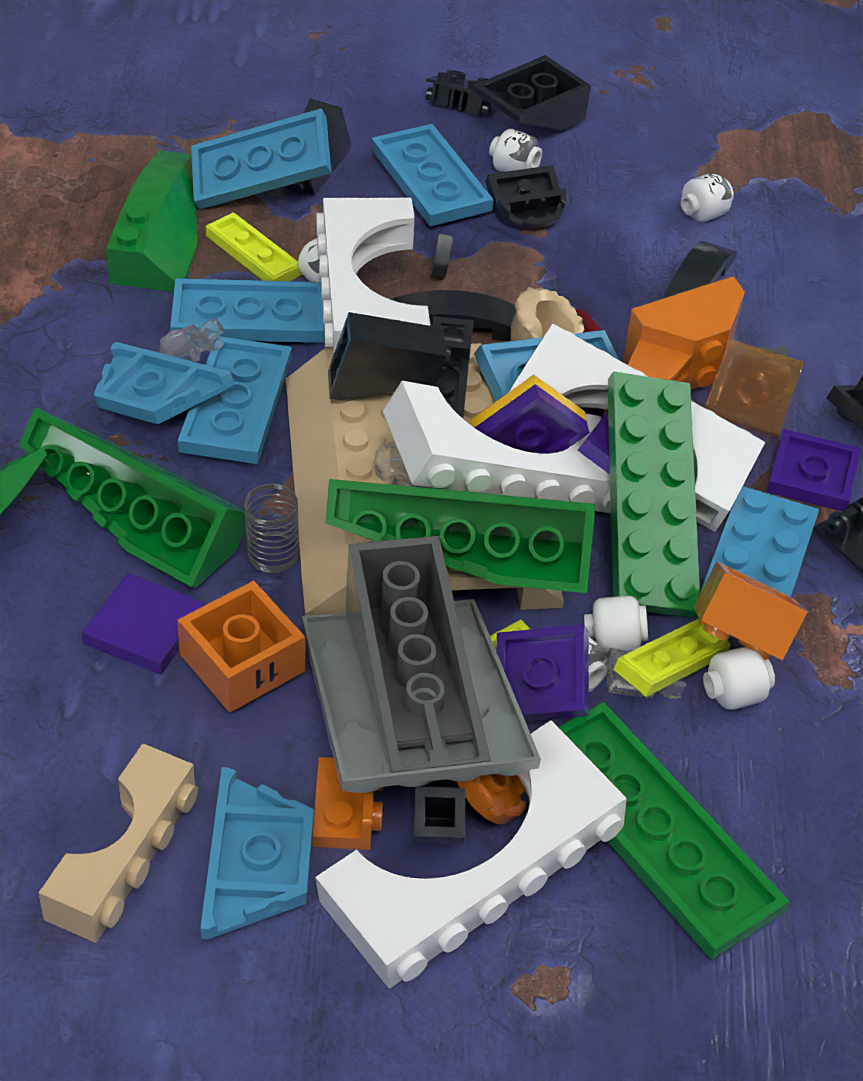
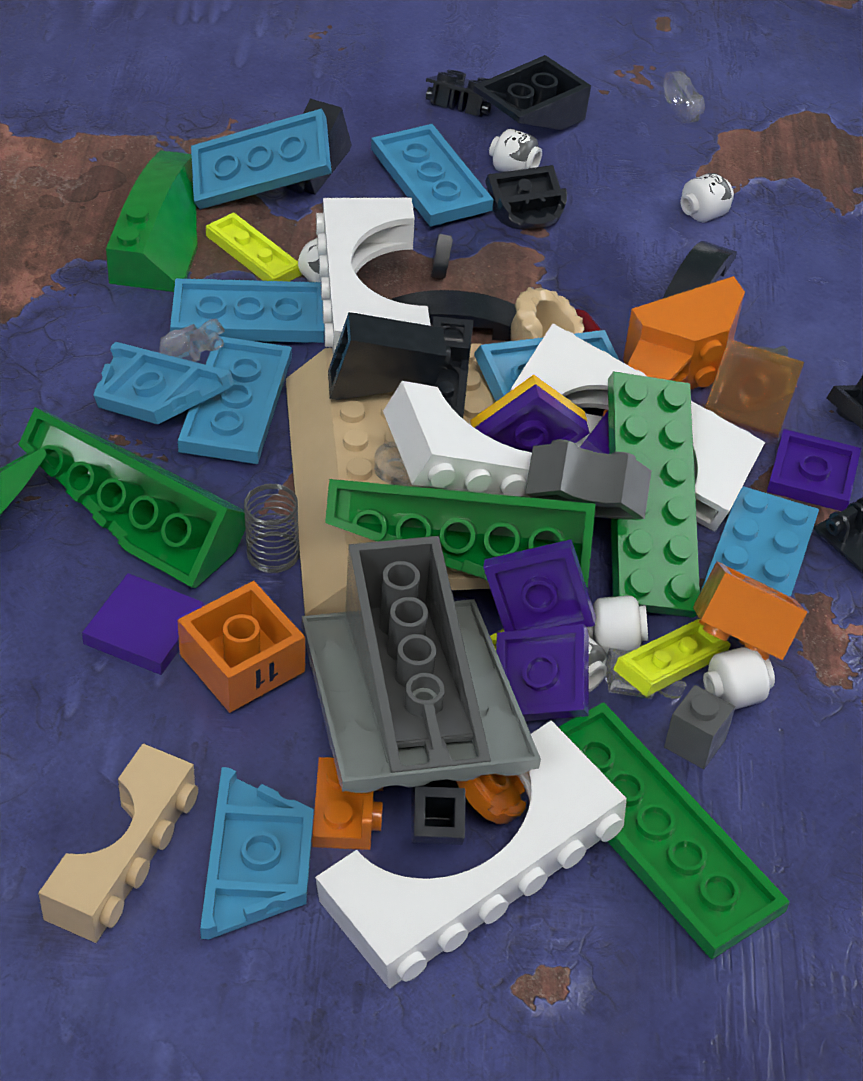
none -> dark purple tile [483,539,596,632]
none -> dark grey brick [525,439,652,519]
none -> clear plate [663,70,705,123]
none -> dark grey brick [664,685,736,769]

